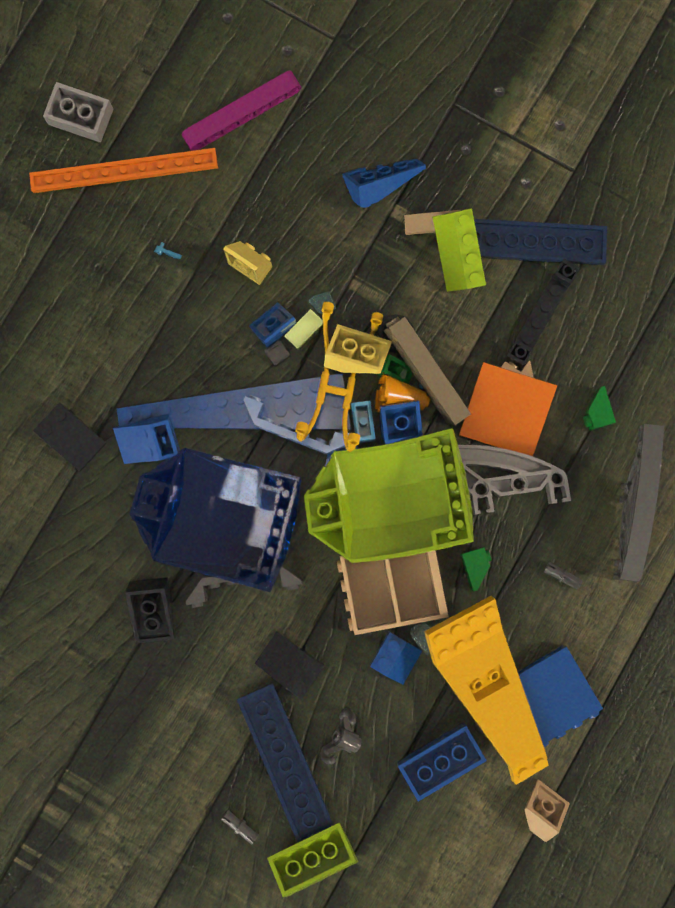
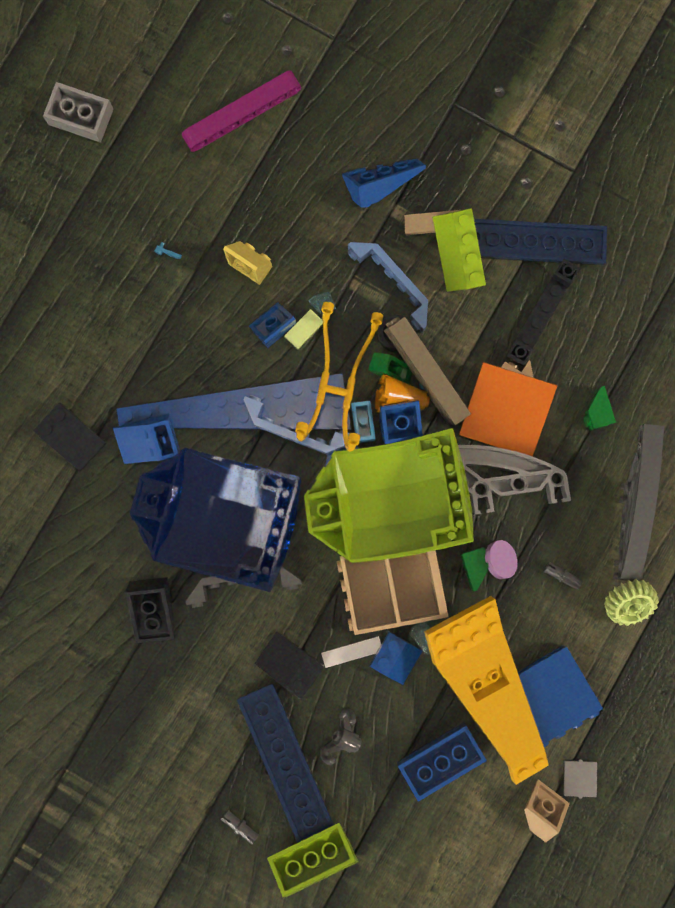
orange plate [29,148,218,193] -> none
black tile [264,340,290,367] -> none
light yellow slope [324,324,392,374] -> none
none -> white sticker [321,636,381,668]
none -> medium blue slope [348,242,428,332]
none -> lavender tile [485,540,518,579]
none -> light grey piece [564,759,597,799]
none -> yellowish green gear [604,579,659,626]

